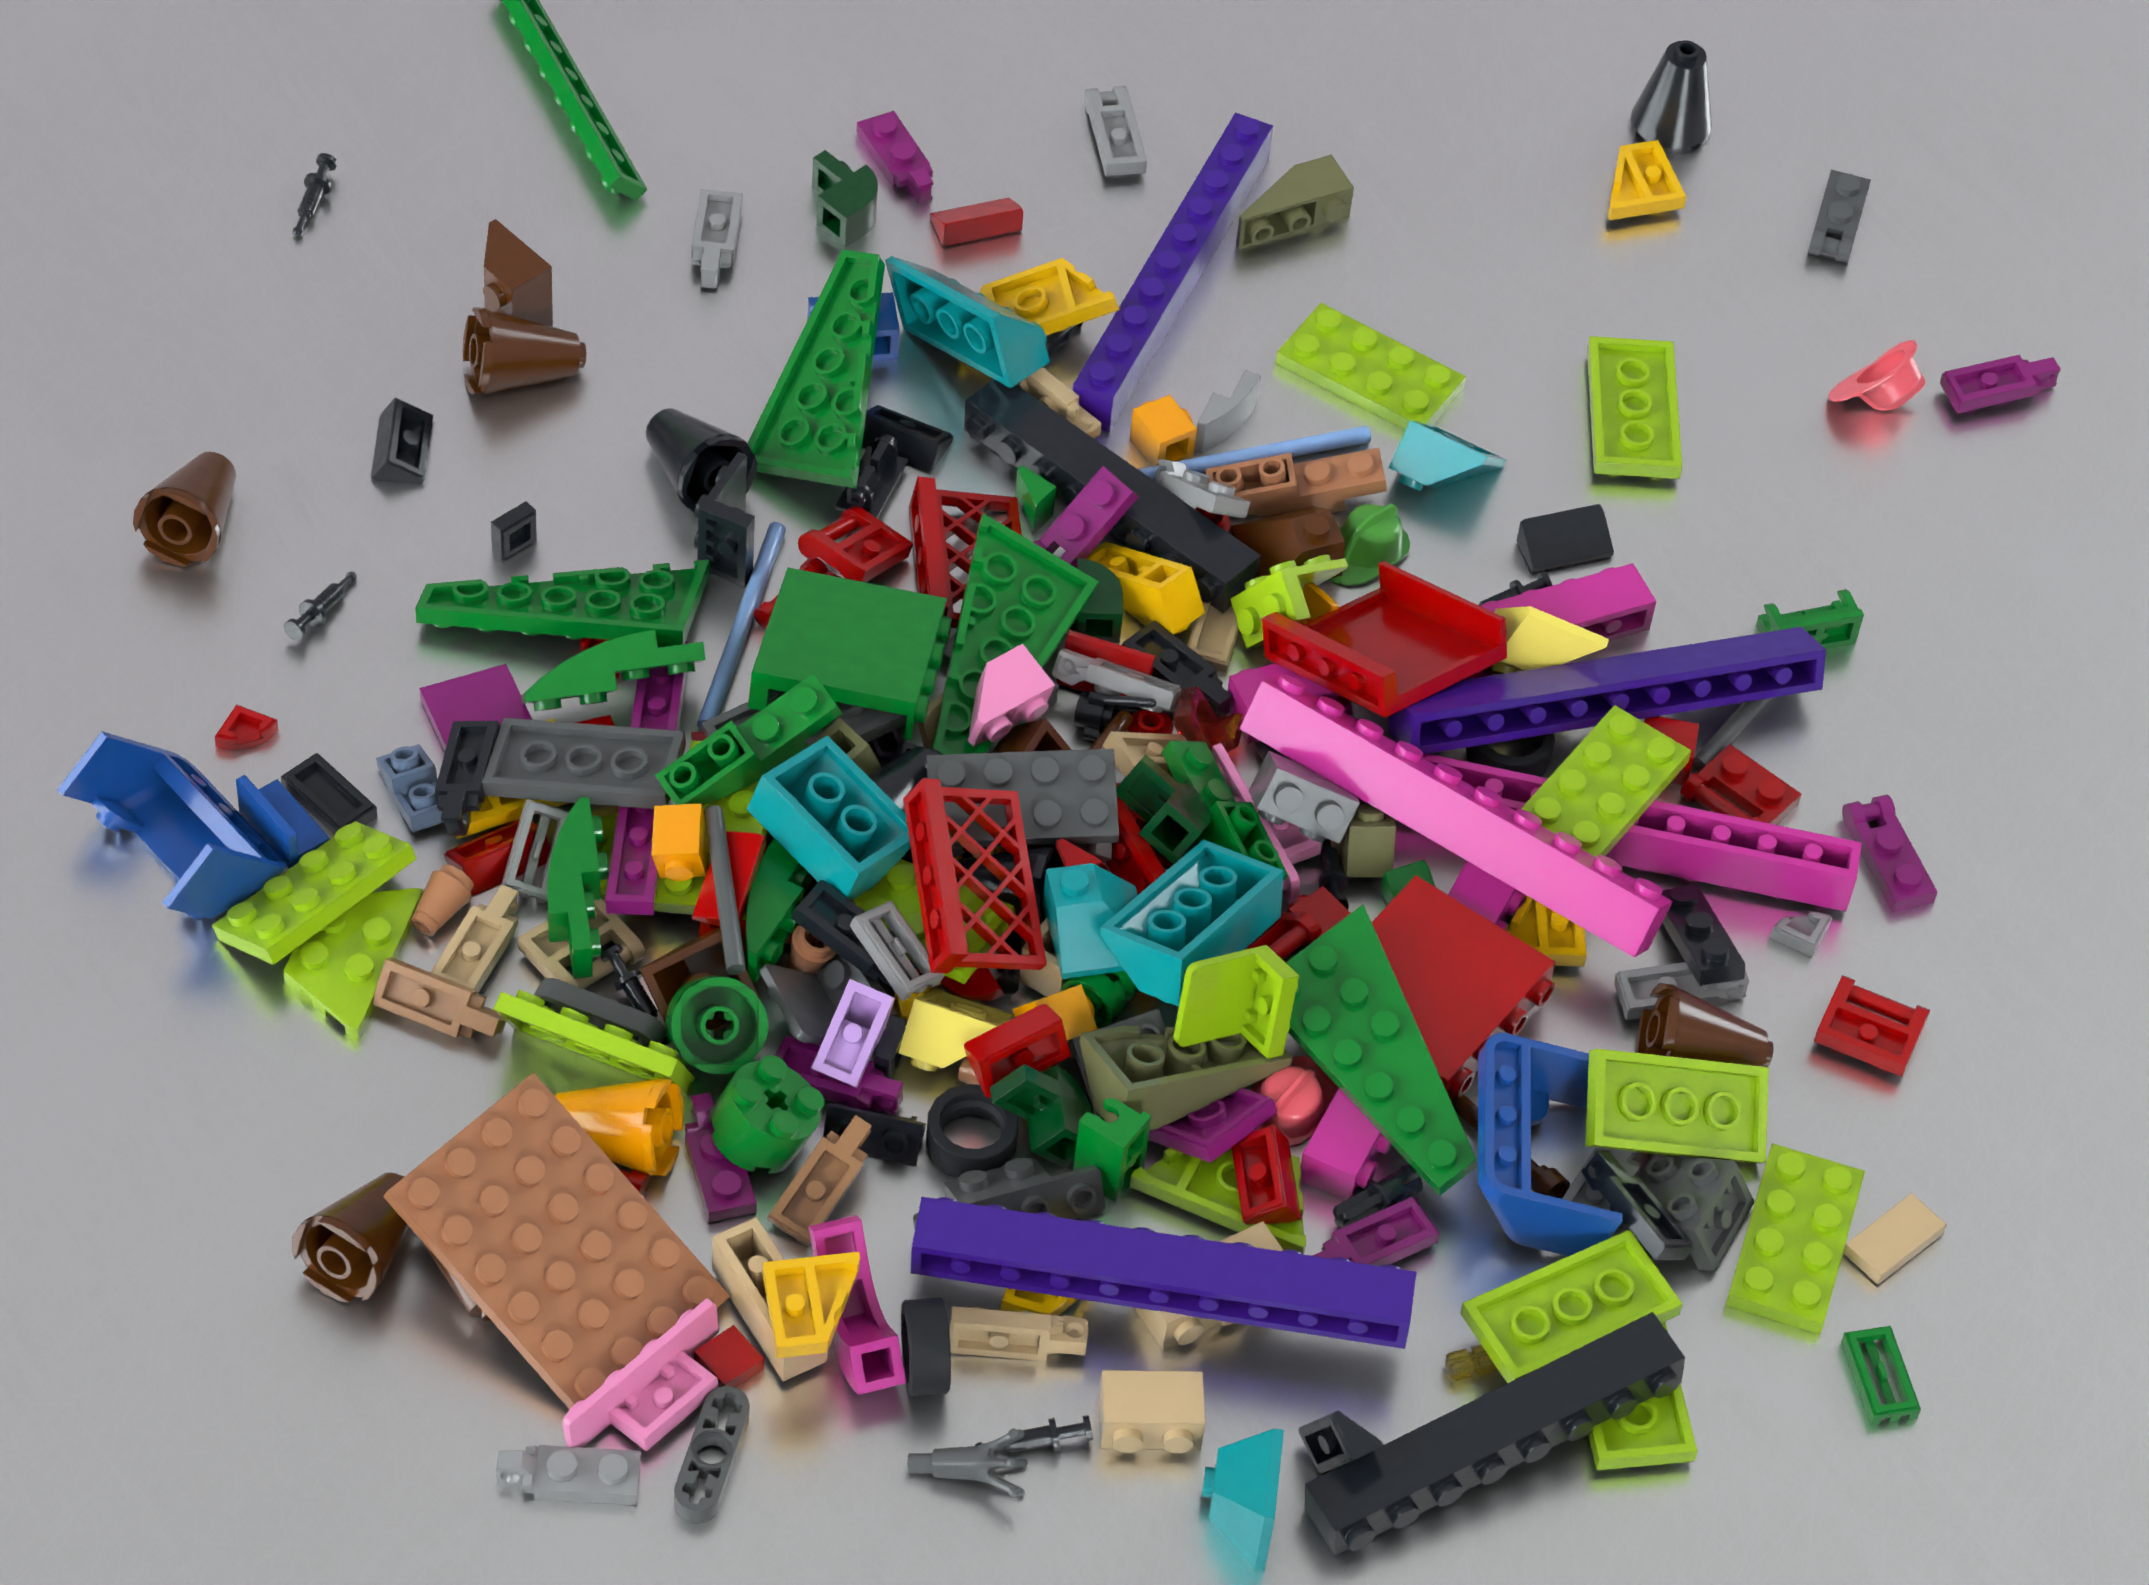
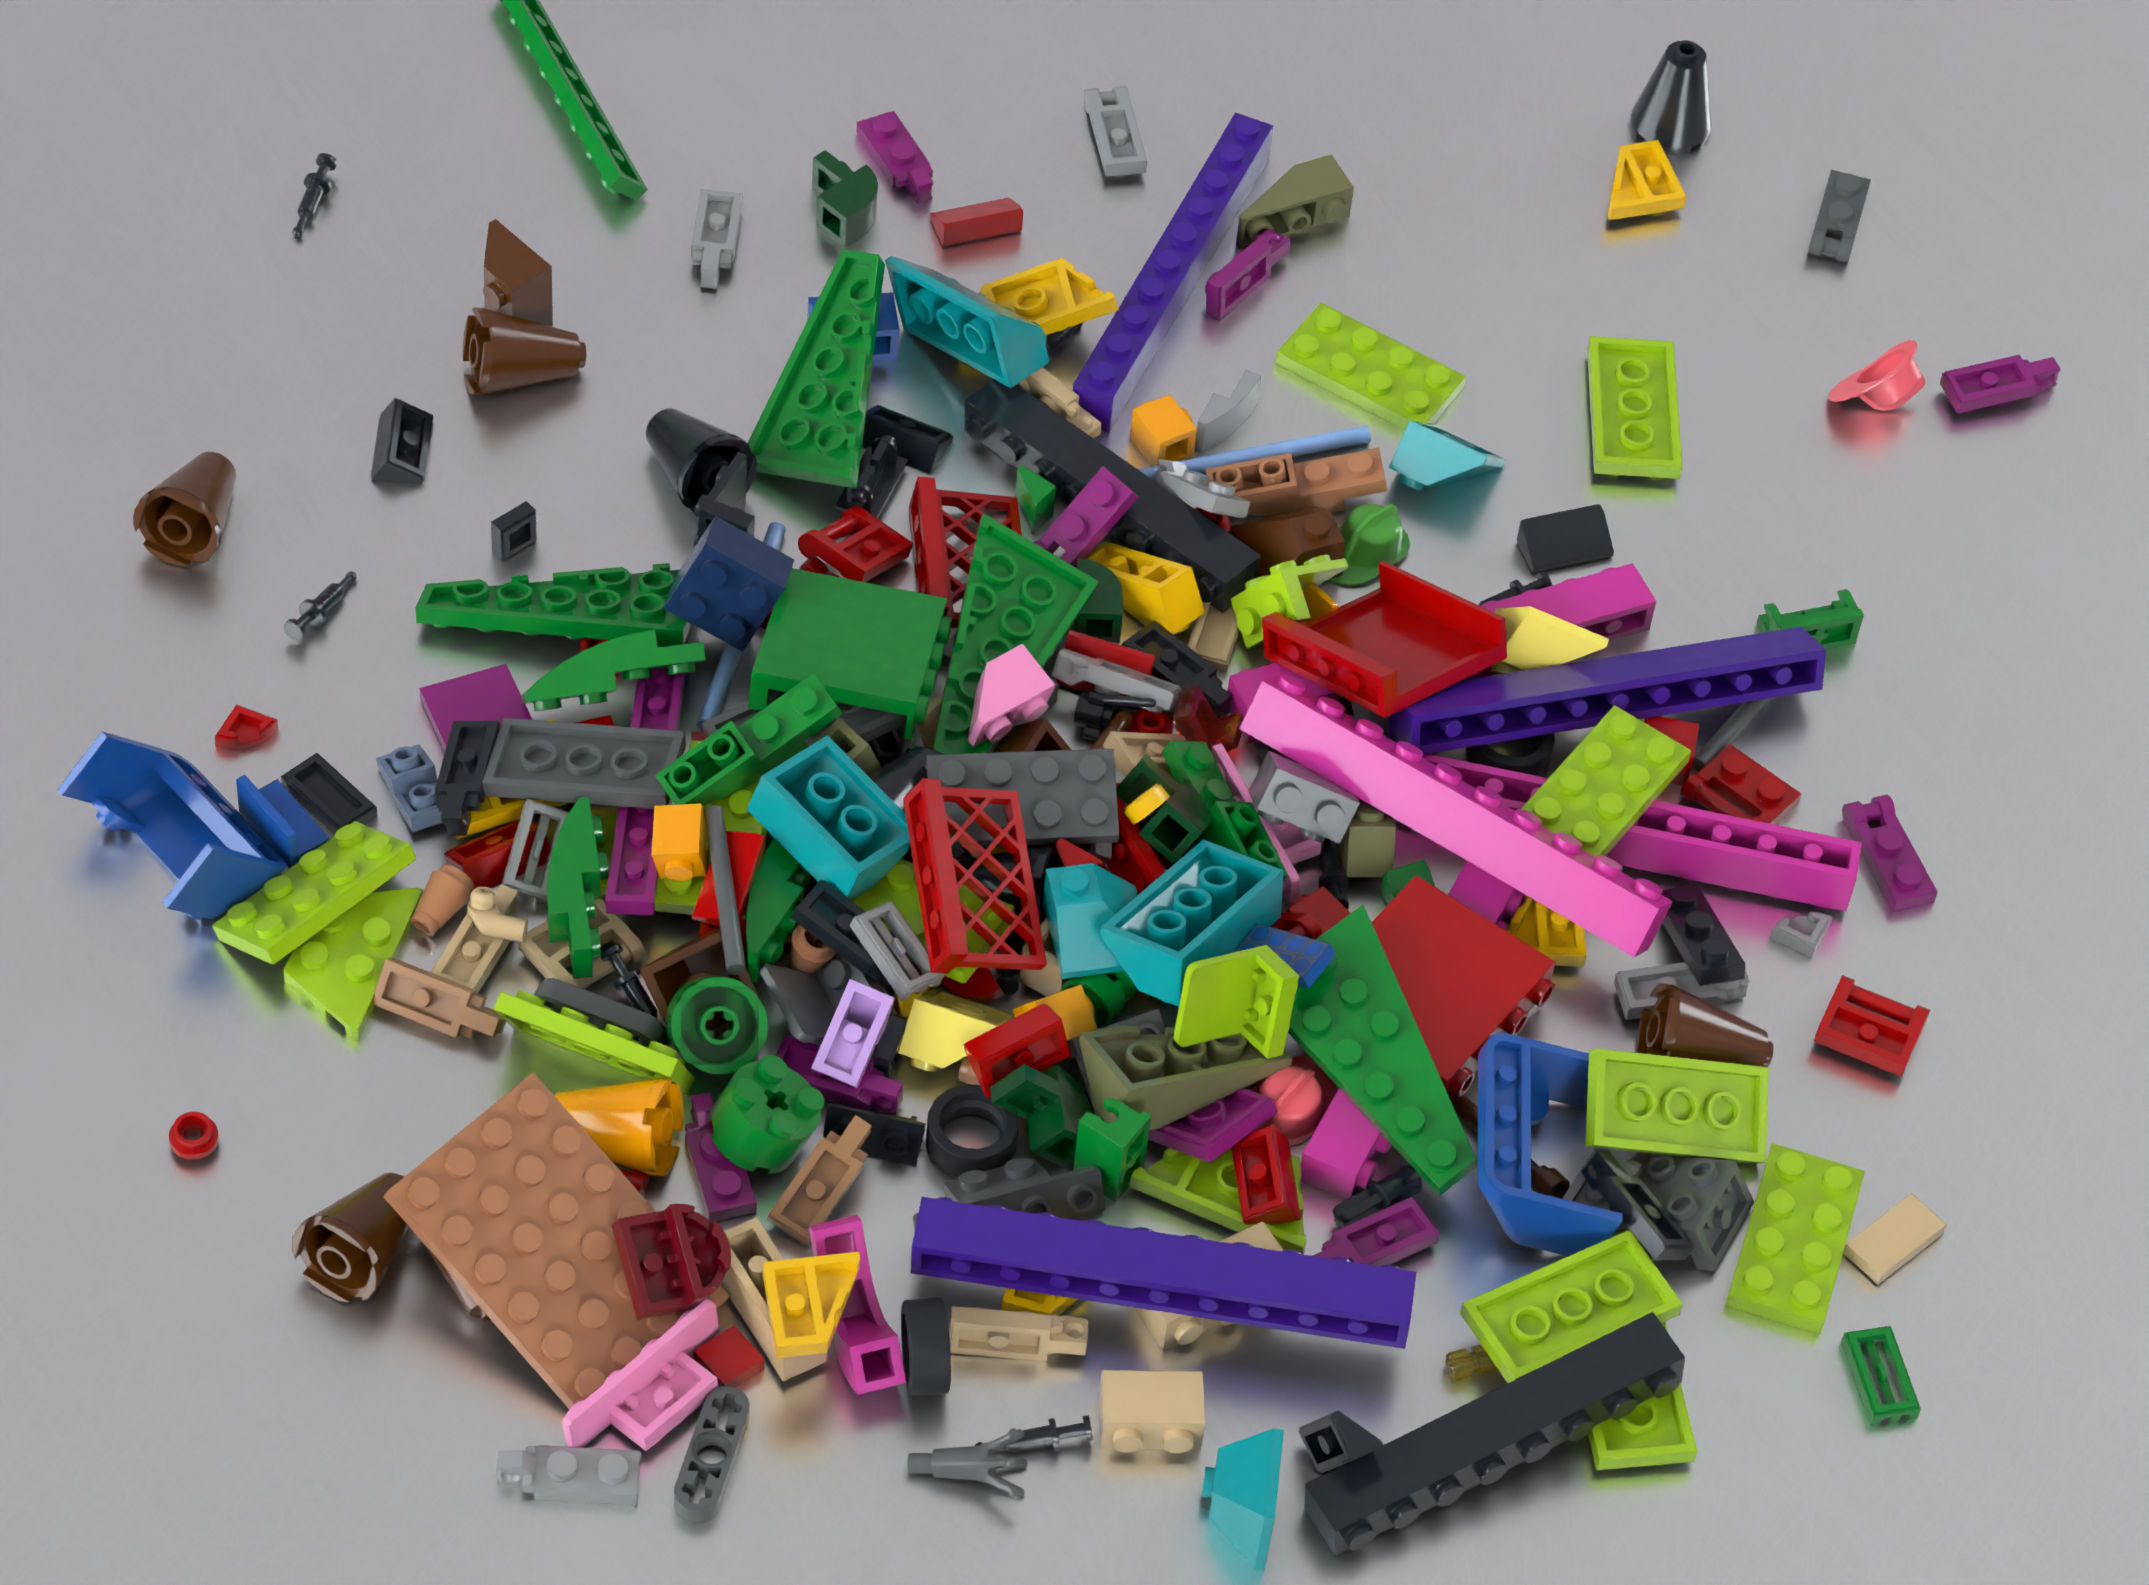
none -> red plate [169,1112,219,1159]
none -> tan arm [467,887,528,943]
none -> dark red slope [612,1204,731,1320]
none -> dark blue brick [664,516,794,652]
none -> yellow tile [1124,783,1170,825]
none -> magenta hinge [1205,229,1290,320]
none -> blue tile [1233,923,1336,989]

